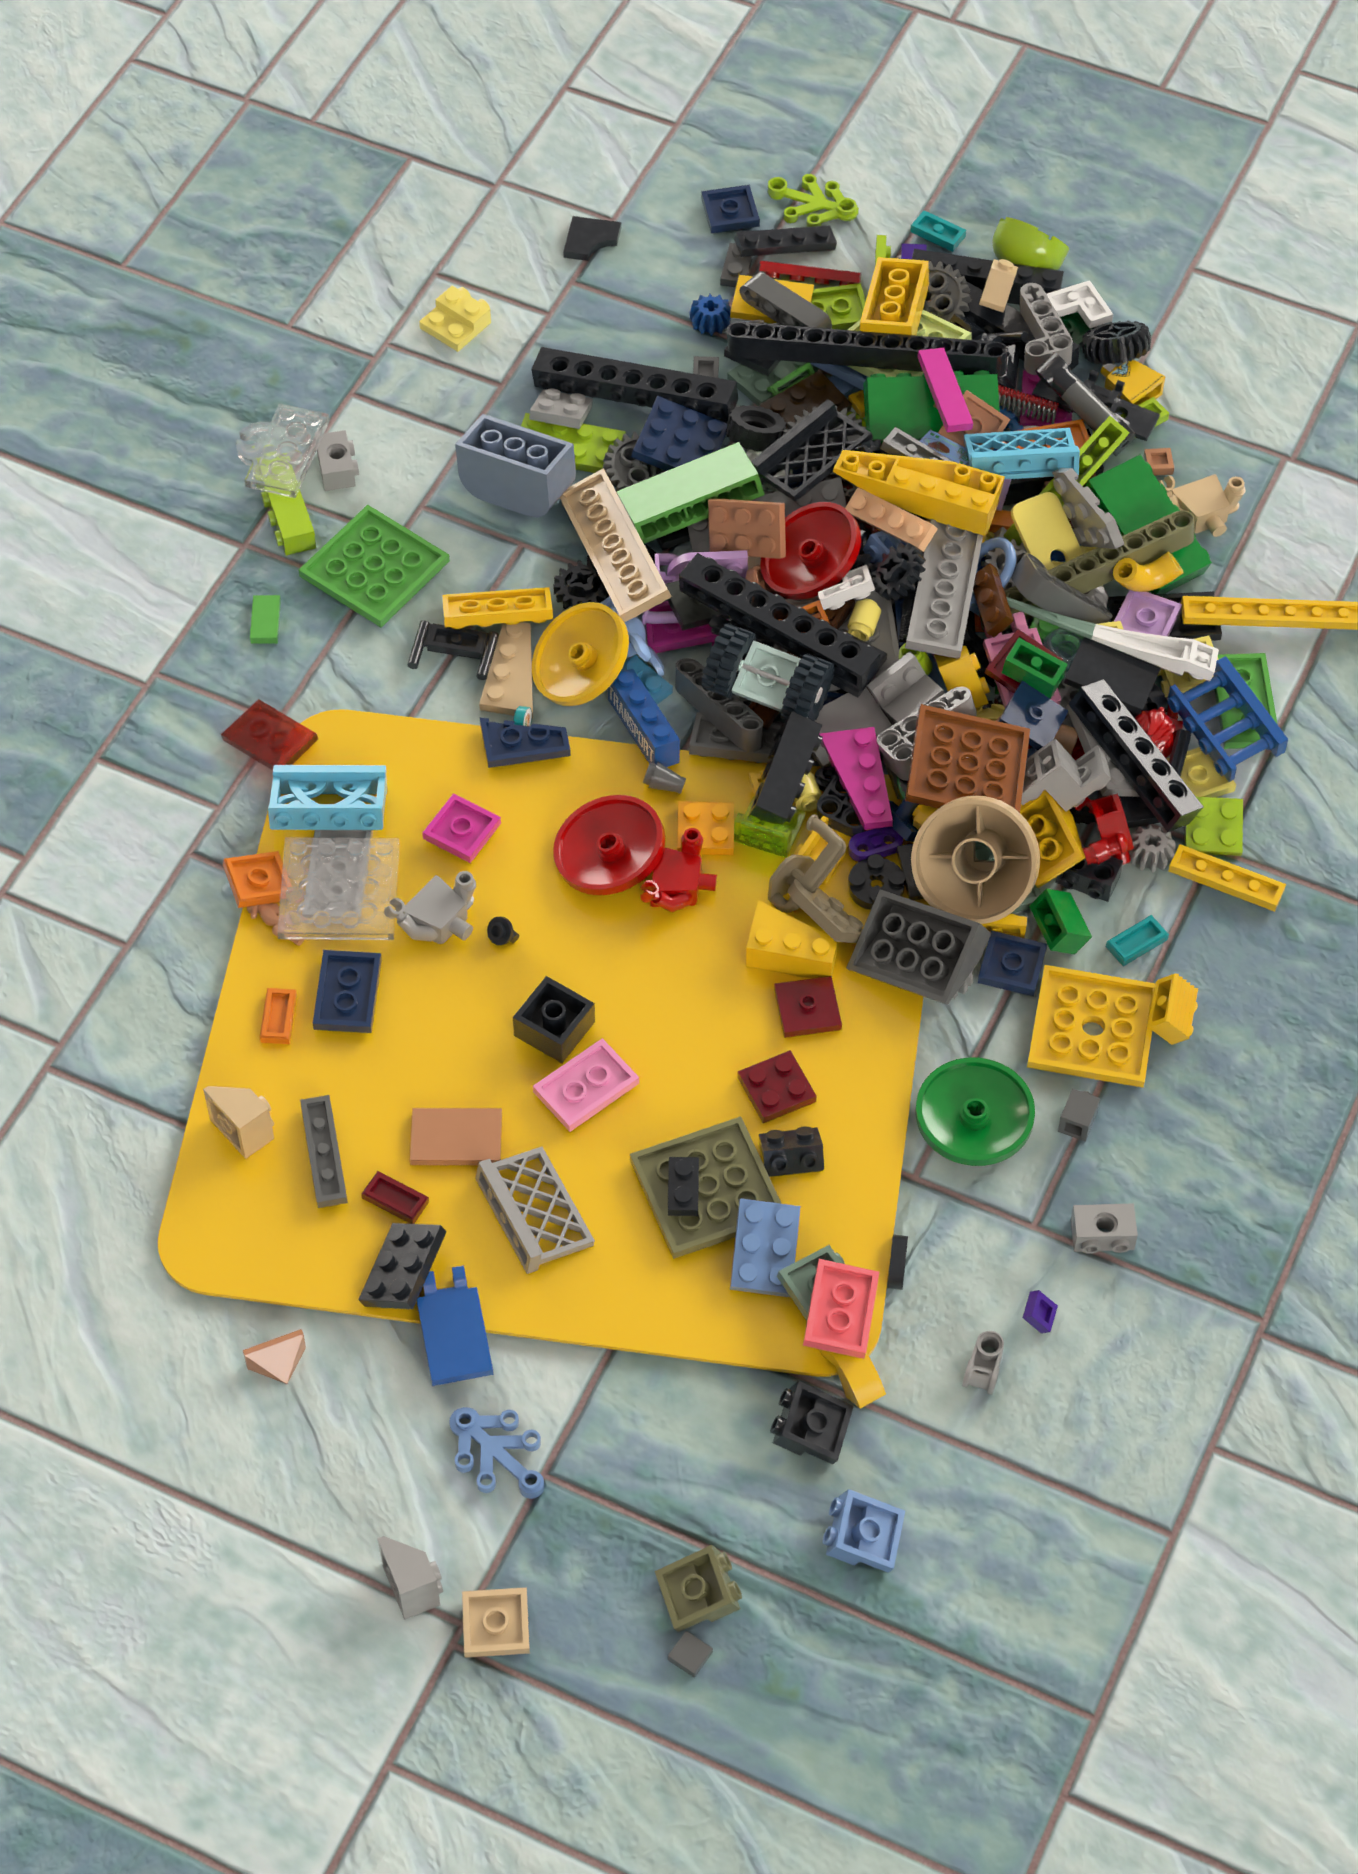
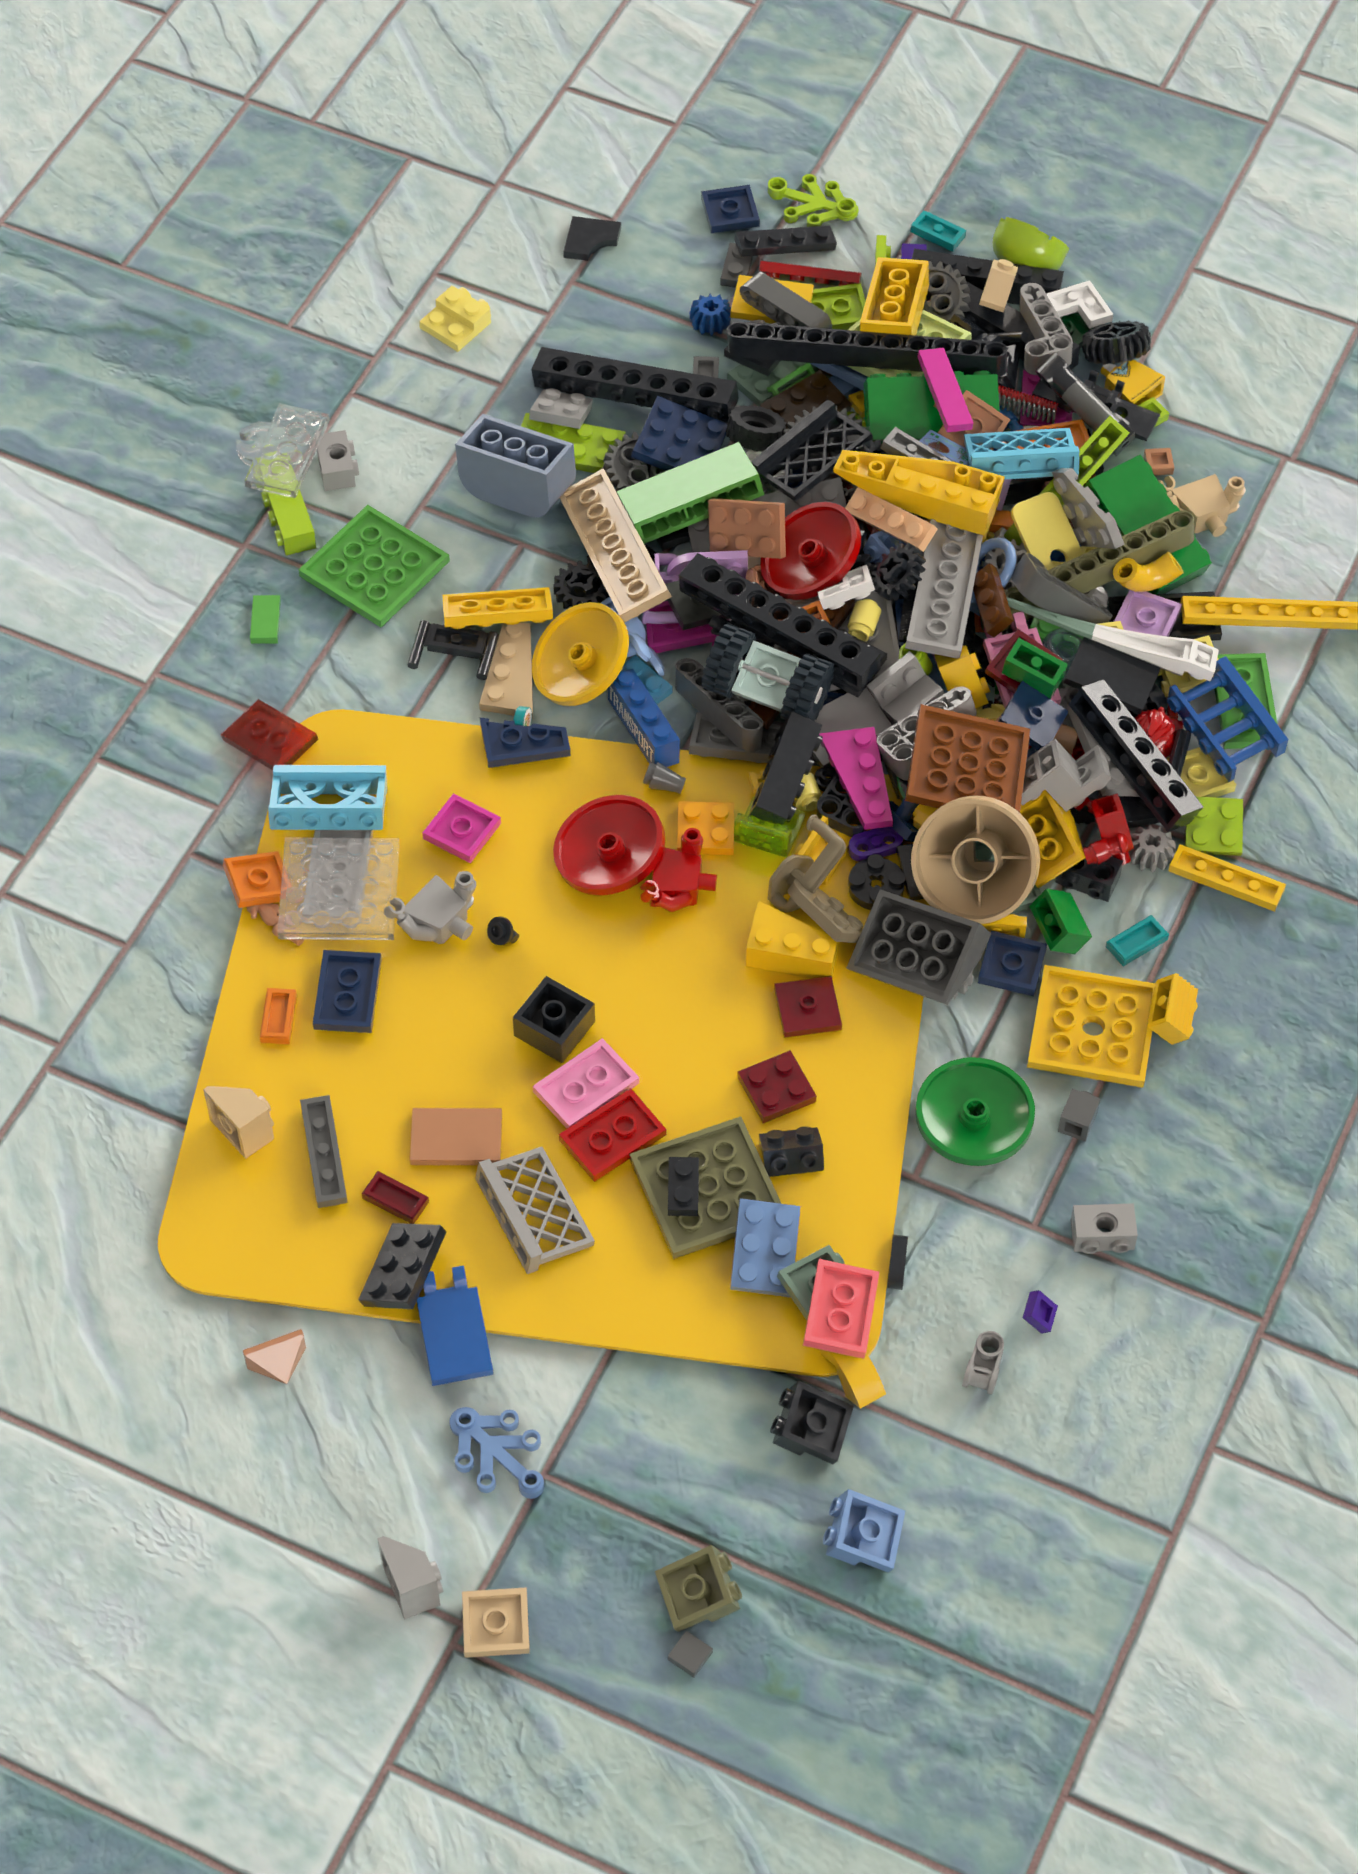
none -> red plate [559,1088,667,1182]

